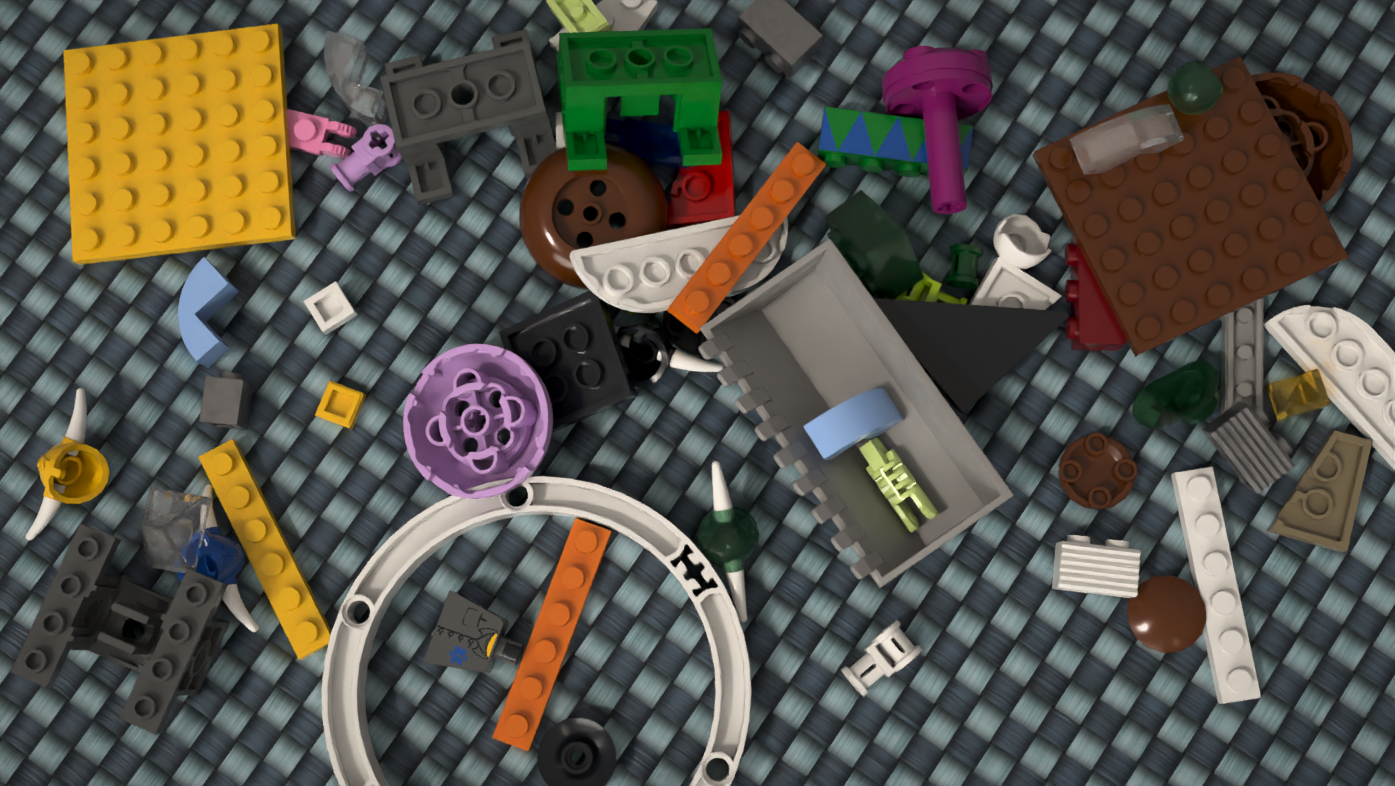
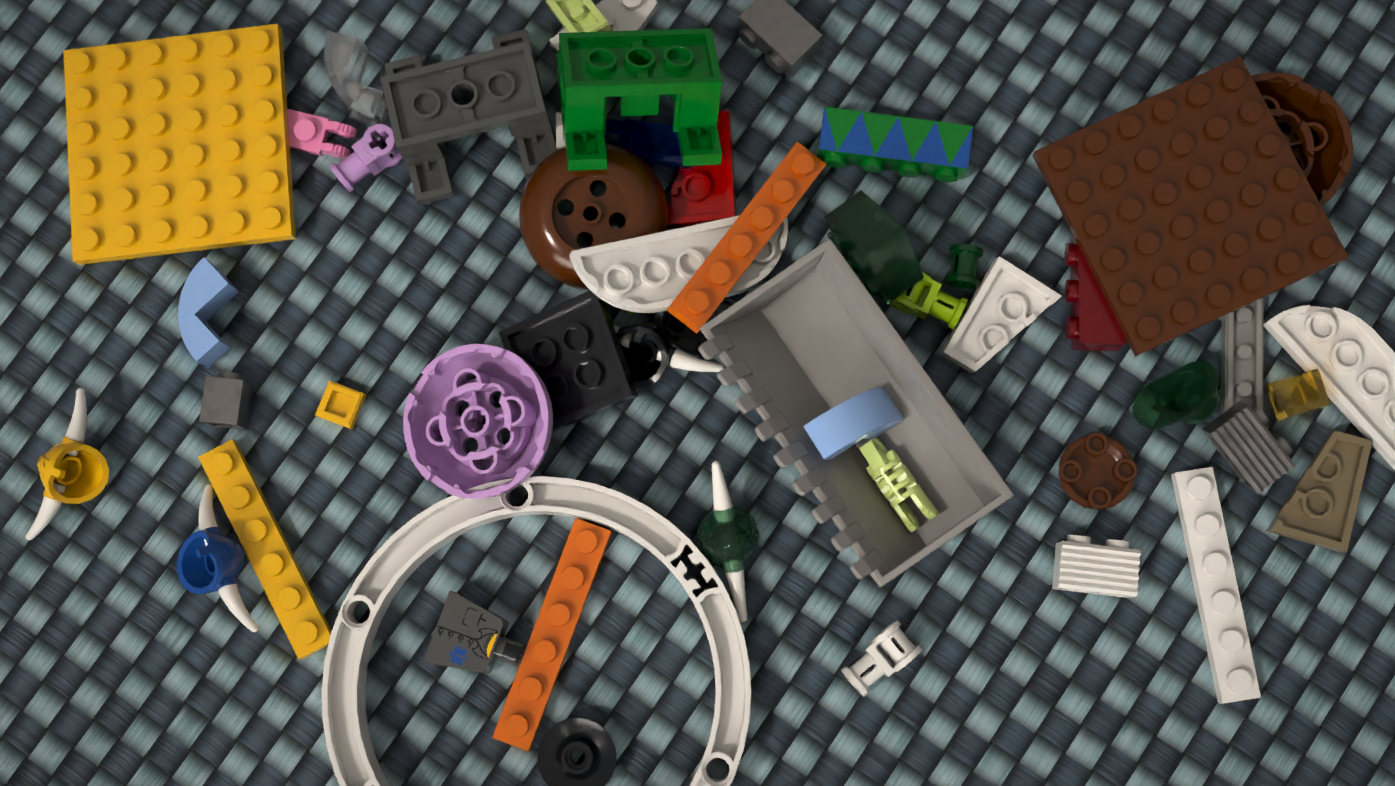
dark grey piece [11,523,230,734] -> none
clear slope [141,487,212,573] -> none
white plate [304,281,358,335] -> none
black tile [873,298,1070,413] -> none
magenta piece [881,46,993,214] -> none
white hair [993,214,1051,269] -> none
clear brick [1069,104,1184,174] -> none
reddish brown dish [1127,575,1207,653] -> none
clear green piece [1167,60,1224,114] -> none

